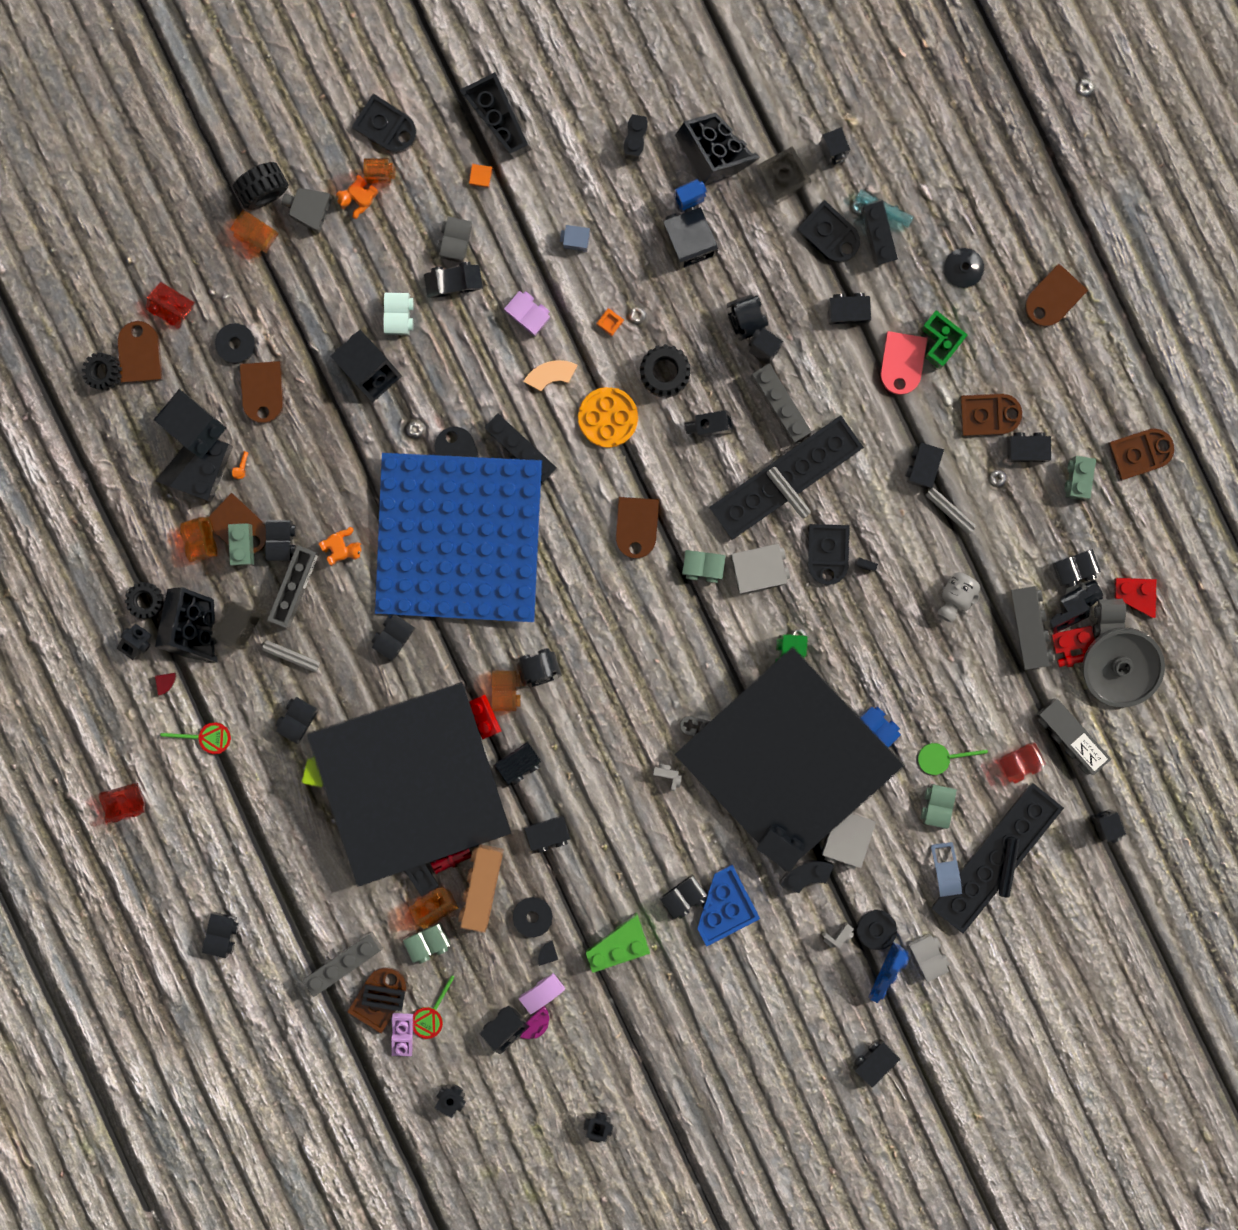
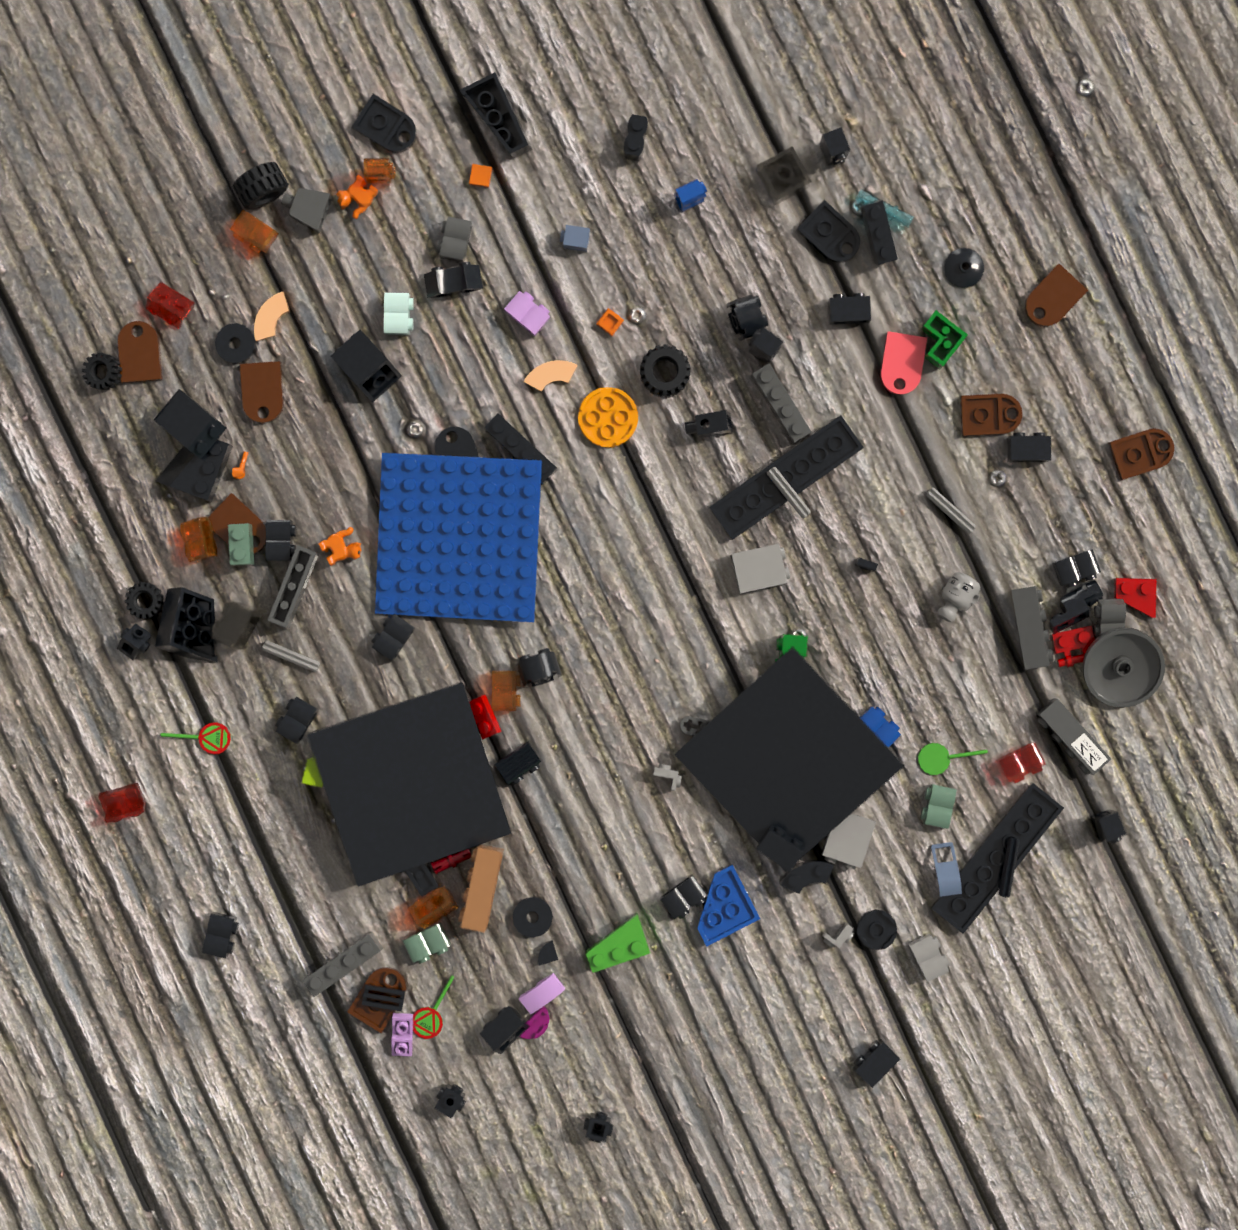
dark red tile [155,673,176,696] -> none
black brick [525,815,571,853] -> none
reddish brown tile [616,497,659,559] -> none
slope [663,206,719,270] -> none
black wedge [675,112,760,185] -> none
sand green brick [682,550,726,583] -> none
black tile [808,524,850,585] -> none
blue plate [869,942,909,1003] -> none
black brick [905,442,944,490] -> none
sand green brick [1064,456,1096,501] -> none
none -> light nougat tile [254,291,290,342]

